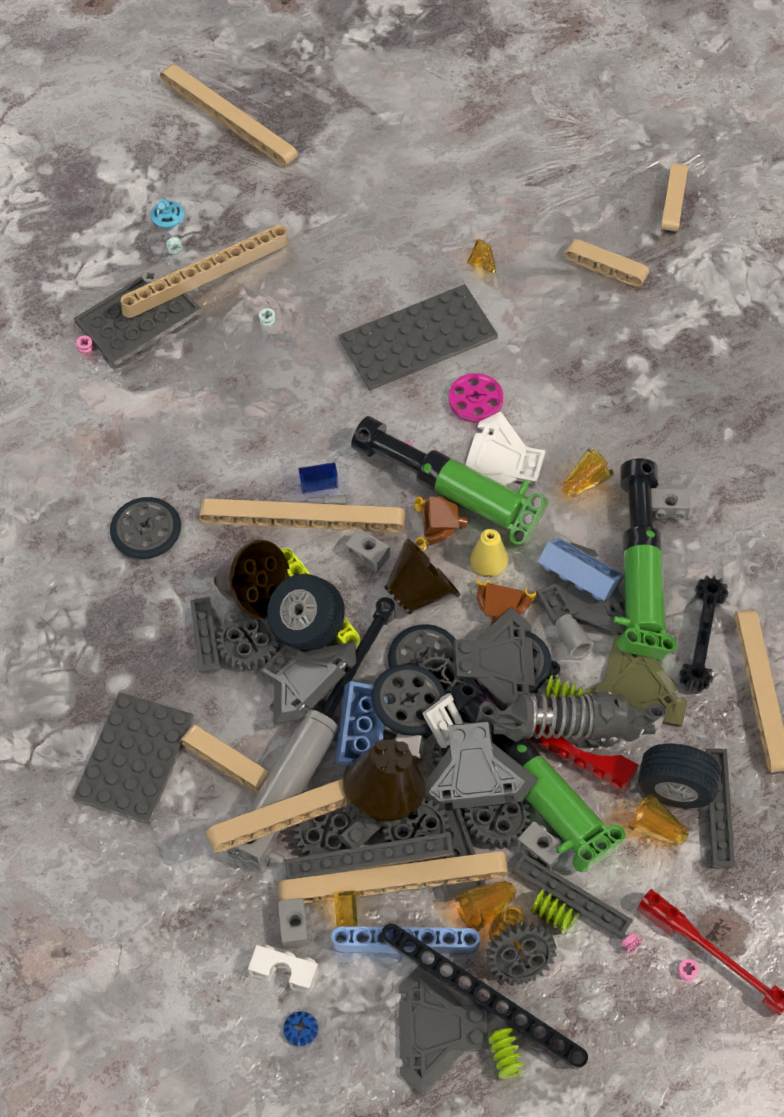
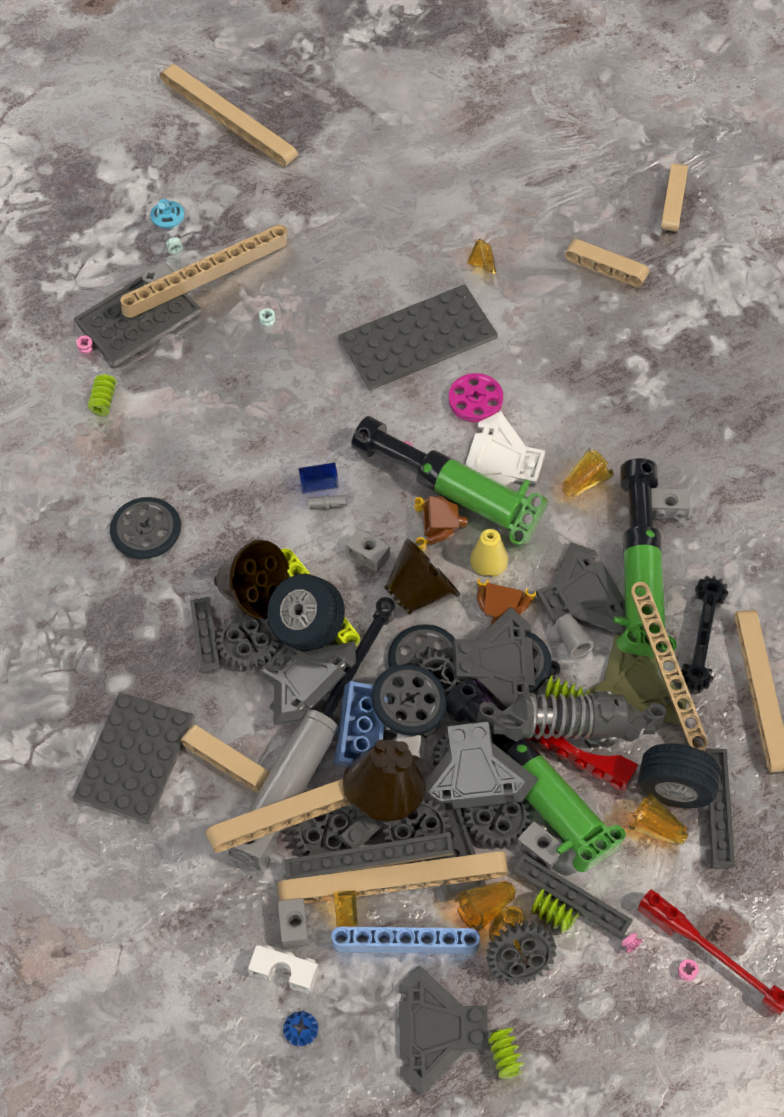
tan beam [199,499,405,532] -> none
black beam [382,924,588,1069] -> none
white plate [422,693,466,748] -> none
medium blue slope [538,537,624,601] -> none
none -> lime piece [87,374,117,416]
none -> tan beam [631,582,707,751]

